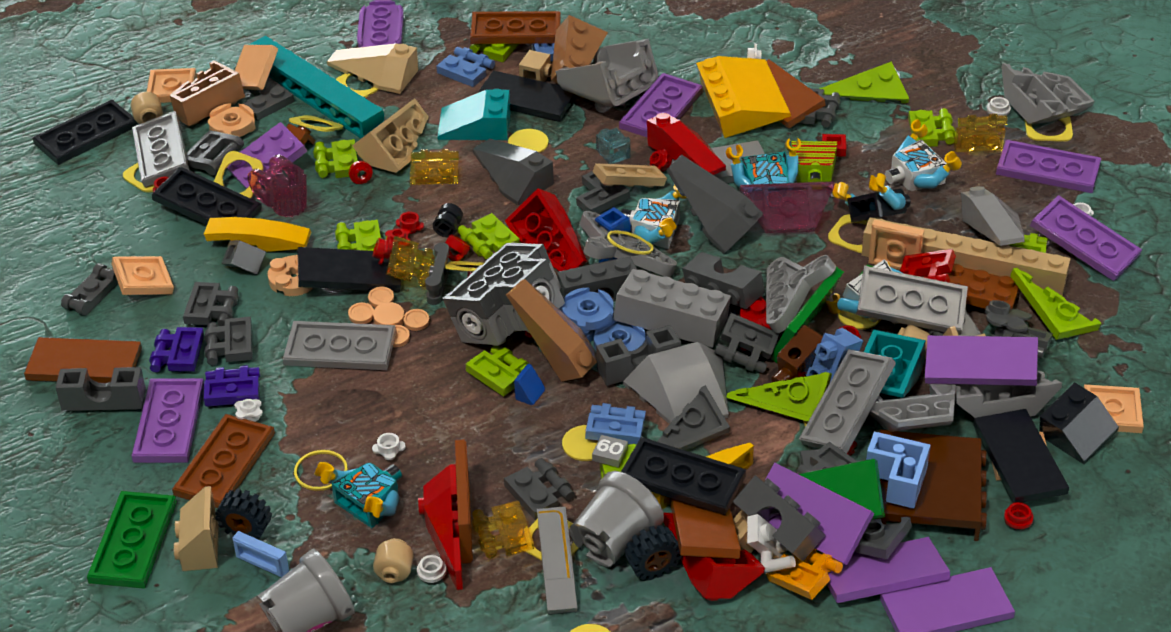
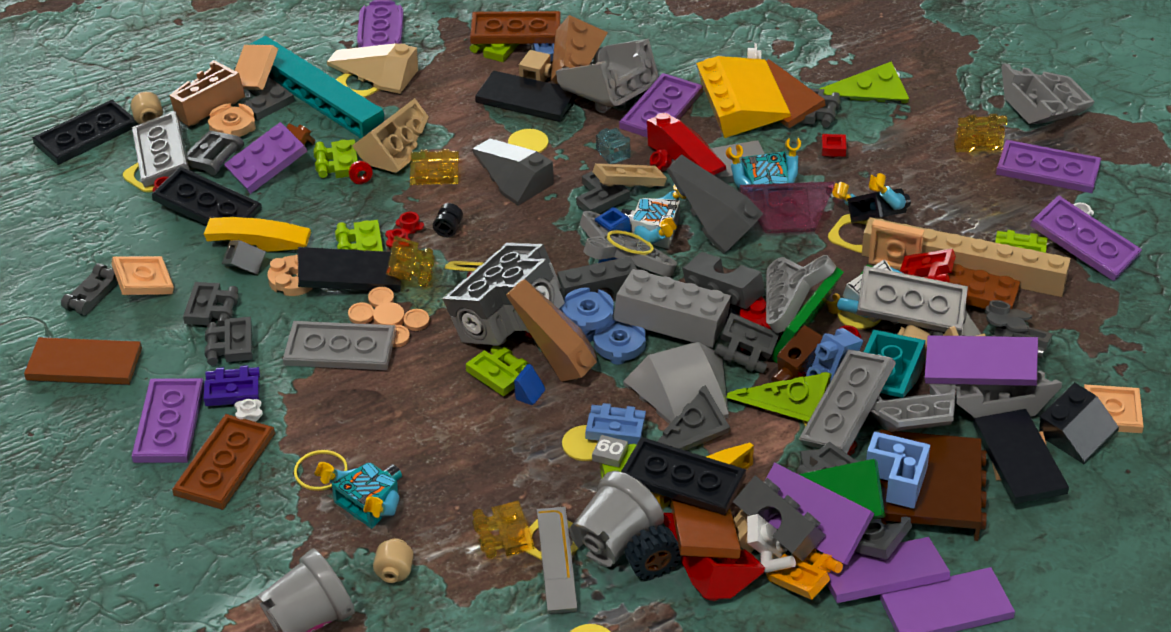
dark grey arch [56,367,146,411] -> none
green tile [87,491,177,589] -> none
light nougat tile [147,68,197,103] -> none
dark purple plate [149,327,204,372] -> none
tan slope [174,486,219,571] -> none
light yellow piece [214,151,264,198] -> none
black wheel [215,489,272,539] -> none
light blue tile [232,531,289,577] -> none
clear pink piece [248,154,307,217] -> none
light yellow piece [289,115,344,132] -> none
red plate [372,235,393,265] -> none
white plate [372,433,405,460] -> none
white plate [417,555,446,583] -> none
red wedge [418,464,463,590] -> none
dark grey plate [425,243,450,305] -> none
medium blue plate [436,47,495,87] -> none
teal slope [437,89,511,140] -> none
red tile [445,234,470,261] -> none
dark orange tile [455,439,473,564] -> none
lime plate [457,213,520,259] -> none
dark grey plate [504,458,575,520] -> none
red wedge [505,188,587,271] -> none
dark grey arch [596,325,681,386] -> none
lime torso [791,141,837,189] -> none
torso [885,119,962,191] -> none
lime plate [908,108,956,147] -> none
light grey wedge [961,186,1025,246] -> none
white plate [987,97,1011,118] -> none
red plate [1004,502,1033,529] -> none
lime wing [1010,268,1101,340] -> none
light yellow piece [1025,116,1073,141] -> none

